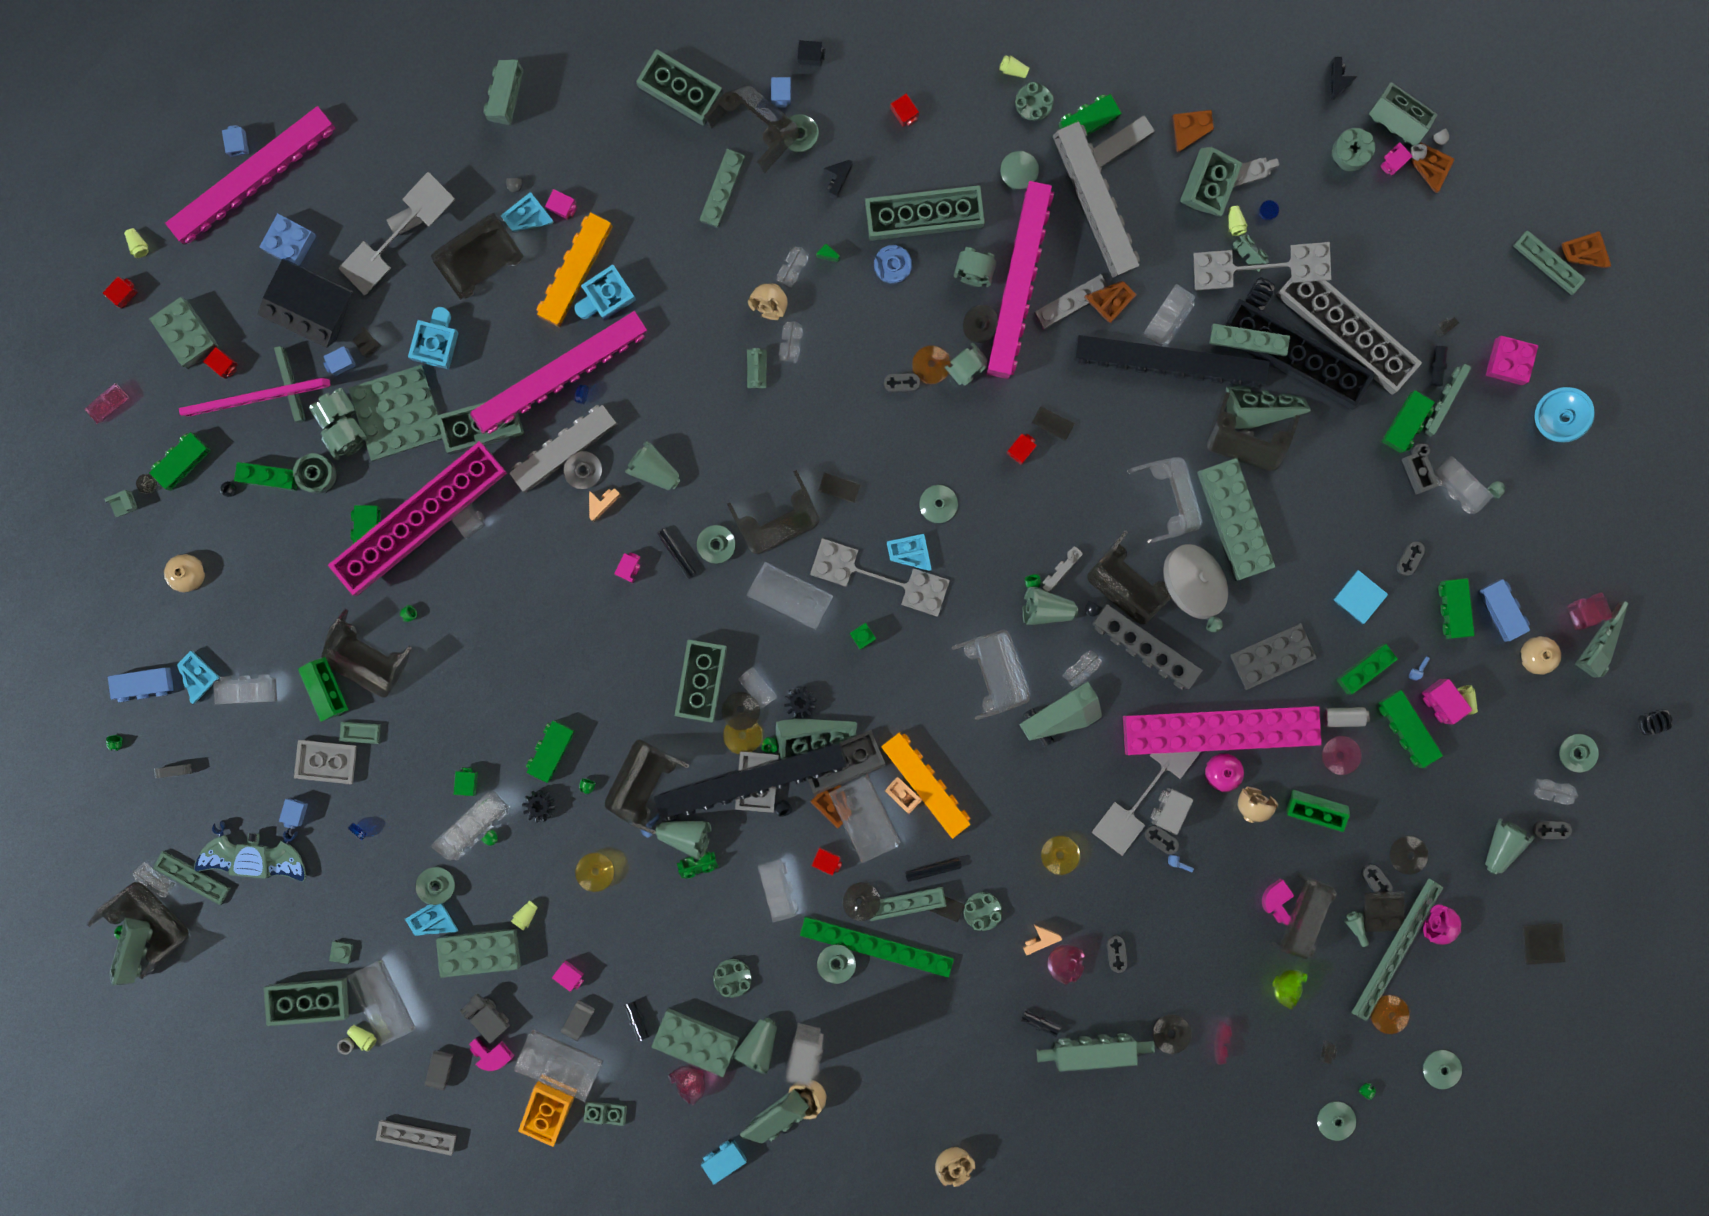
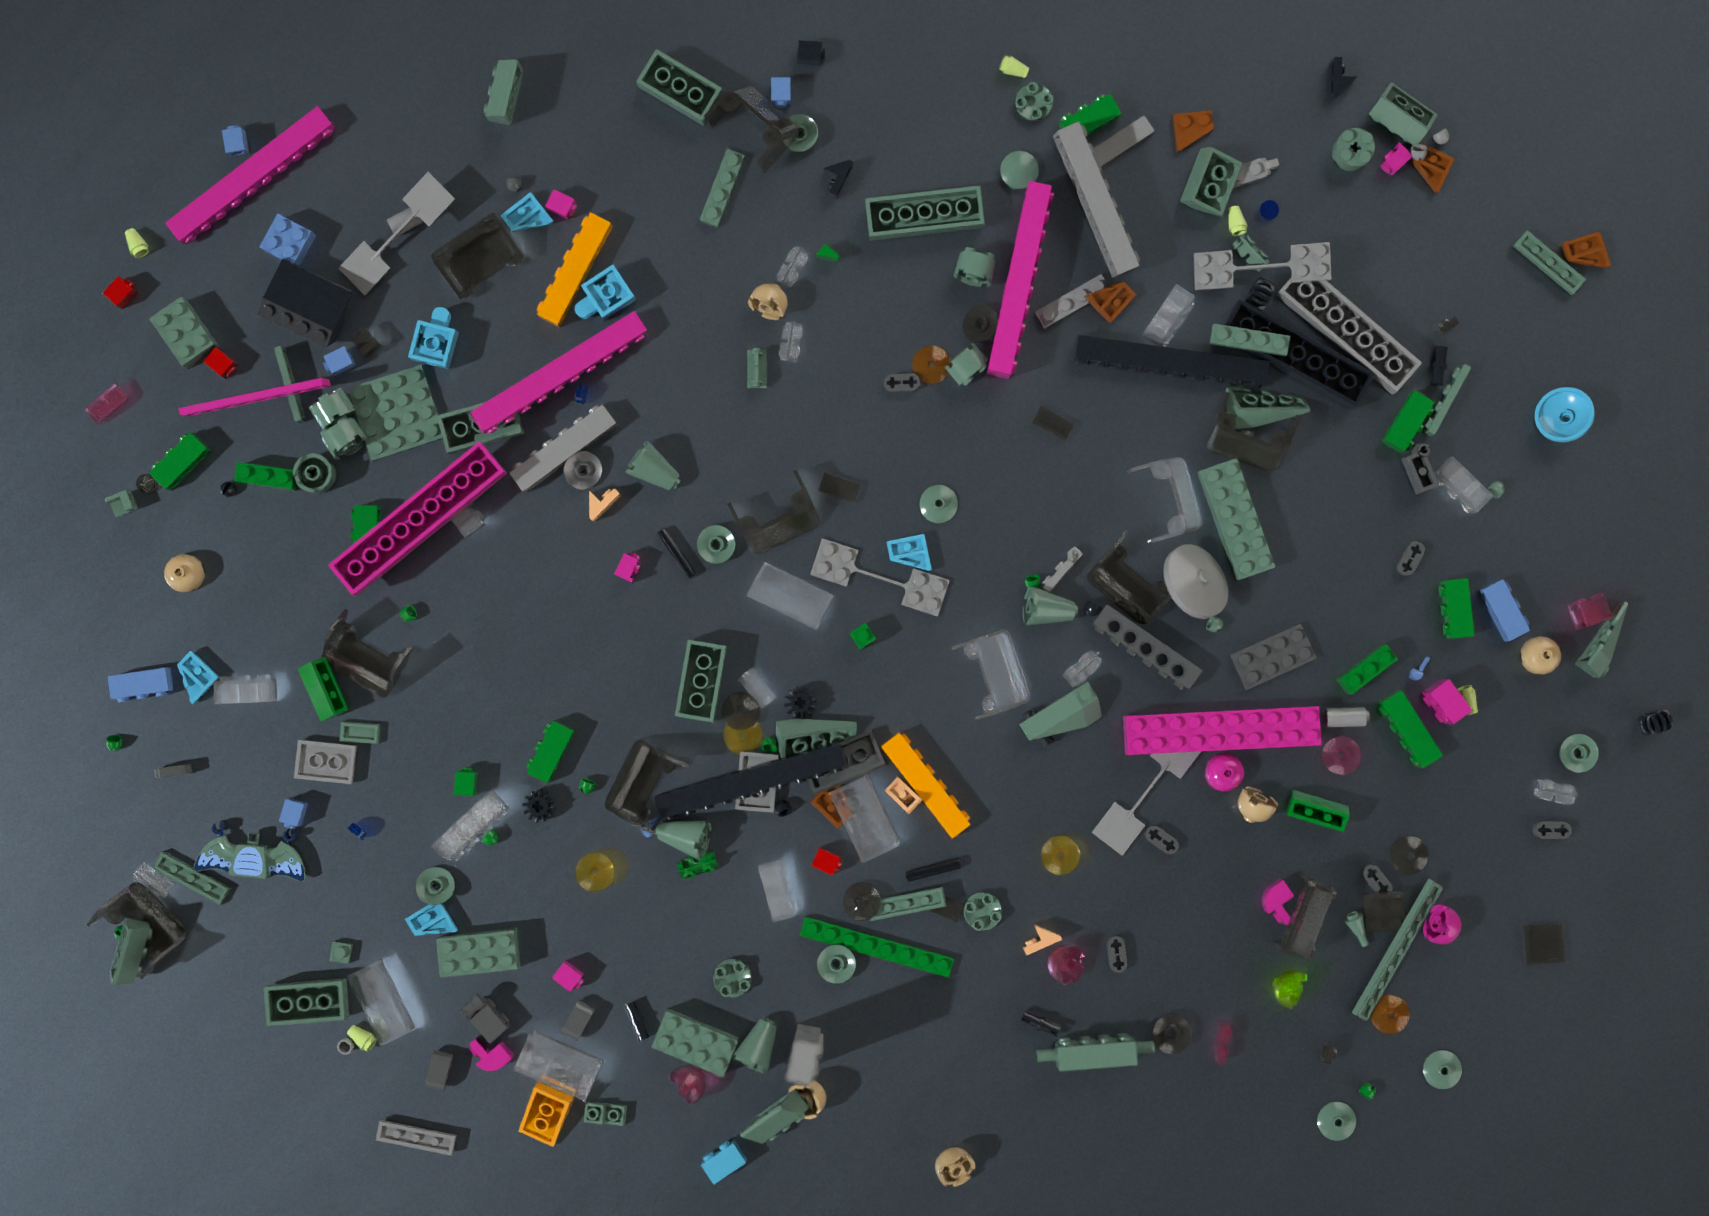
yellowish green cone [511,901,538,930] -> none
medium blue tile [874,245,912,284] -> none
red brick [890,93,919,127] -> none
red brick [1007,434,1037,465] -> none
light grey brick [1150,788,1194,835] -> none
medium blue hand [1168,855,1194,872] -> none
medium azure tile [1333,570,1388,624] -> none
dark pink brick [1485,336,1539,385] -> none
sand green cone [1485,819,1534,875] -> none

